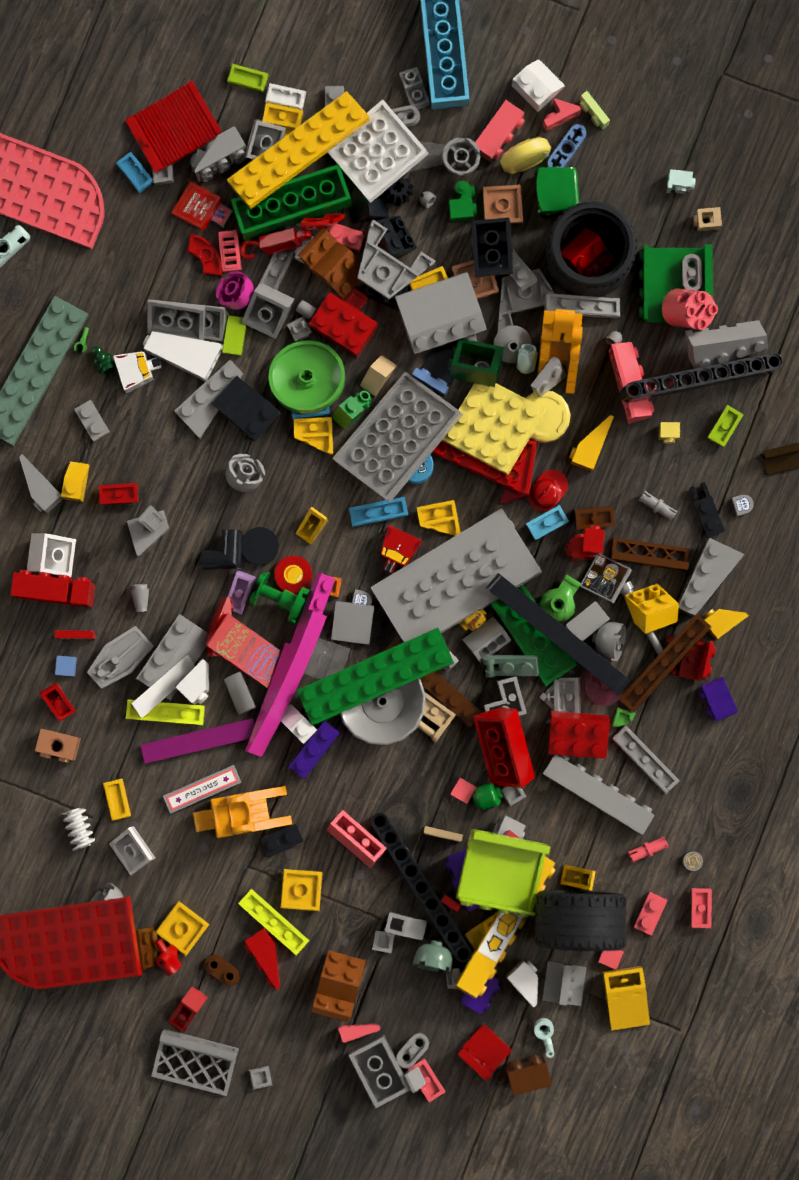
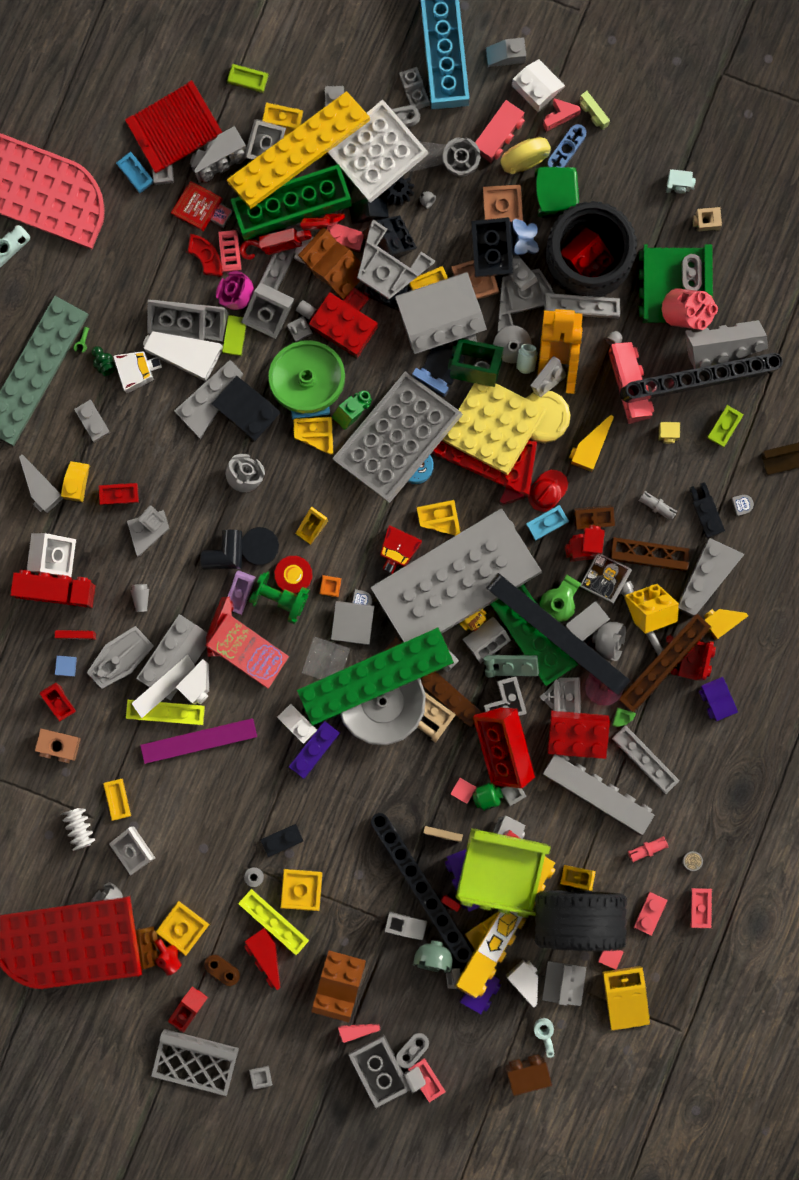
tile [163,765,242,814] -> none
light orange piece [193,786,292,838] -> none
light grey brick [224,672,256,715] -> none
dark pink slope [245,572,335,757] -> none
white plate [265,83,306,110] -> none
coral brick [327,810,387,868] -> none
dark azure tile [349,497,408,527] -> none
tan slope [360,355,397,397] -> none
light grey plate [372,930,395,953] -> none
green brick [449,181,477,223] -> none
red bracket [458,1024,512,1081] -> none
none -> light grey plate [244,868,264,887]
none -> light grey slope [486,38,526,67]
none -> medium blue animal [511,219,539,255]

